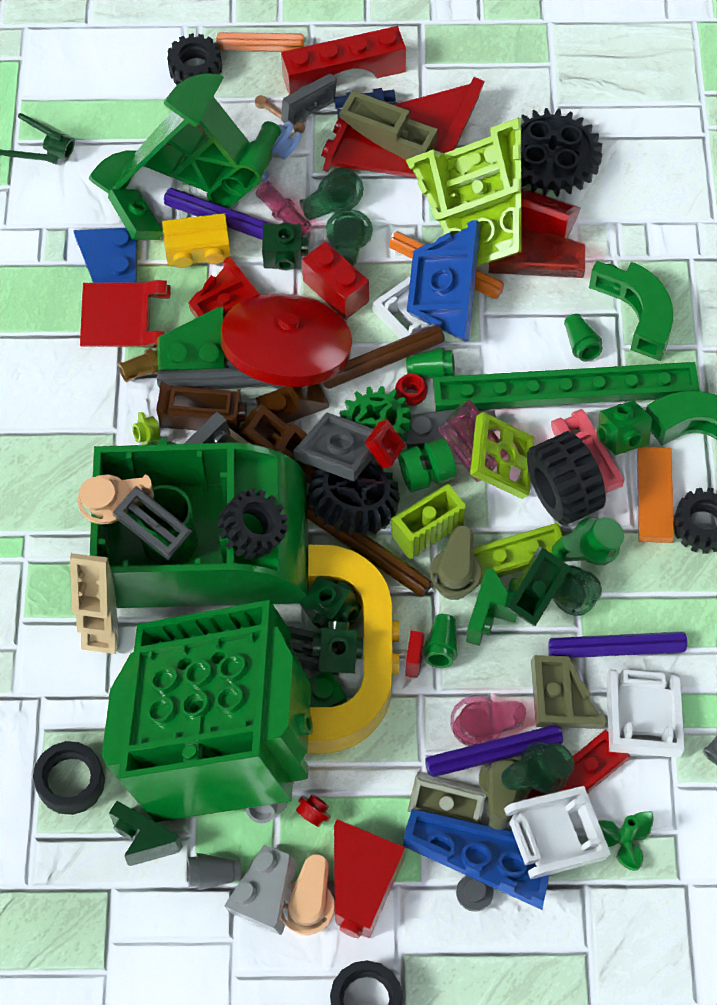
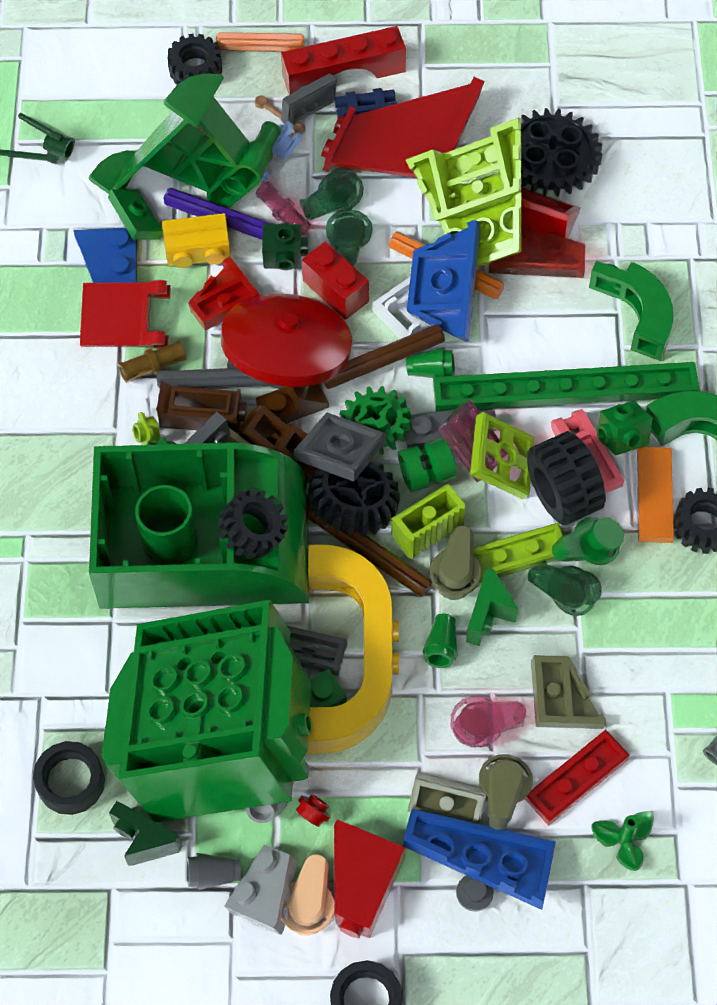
tan slope [70,553,119,654] -> none
light nougat piece [78,474,154,525] -> none
dark grey tile [113,486,192,560] -> none
green wing [157,307,224,371] -> none
dark green brick [299,576,362,629] -> none
dark green brick [312,621,363,674] -> none
olive slope [339,90,438,160] -> none
red tile [364,419,405,468] -> none
red plate [395,374,428,406] -> none
red tile [405,630,424,678] -> none
dark purple axle [425,725,563,777] -> none
clear green piece [501,742,574,794] -> none
white container [504,786,611,879] -> none
dark green slope [505,547,571,626] -> none
dark purple axle [548,631,688,658] -> none
green cone [564,313,603,362] -> none
white container [607,669,685,758] -> none

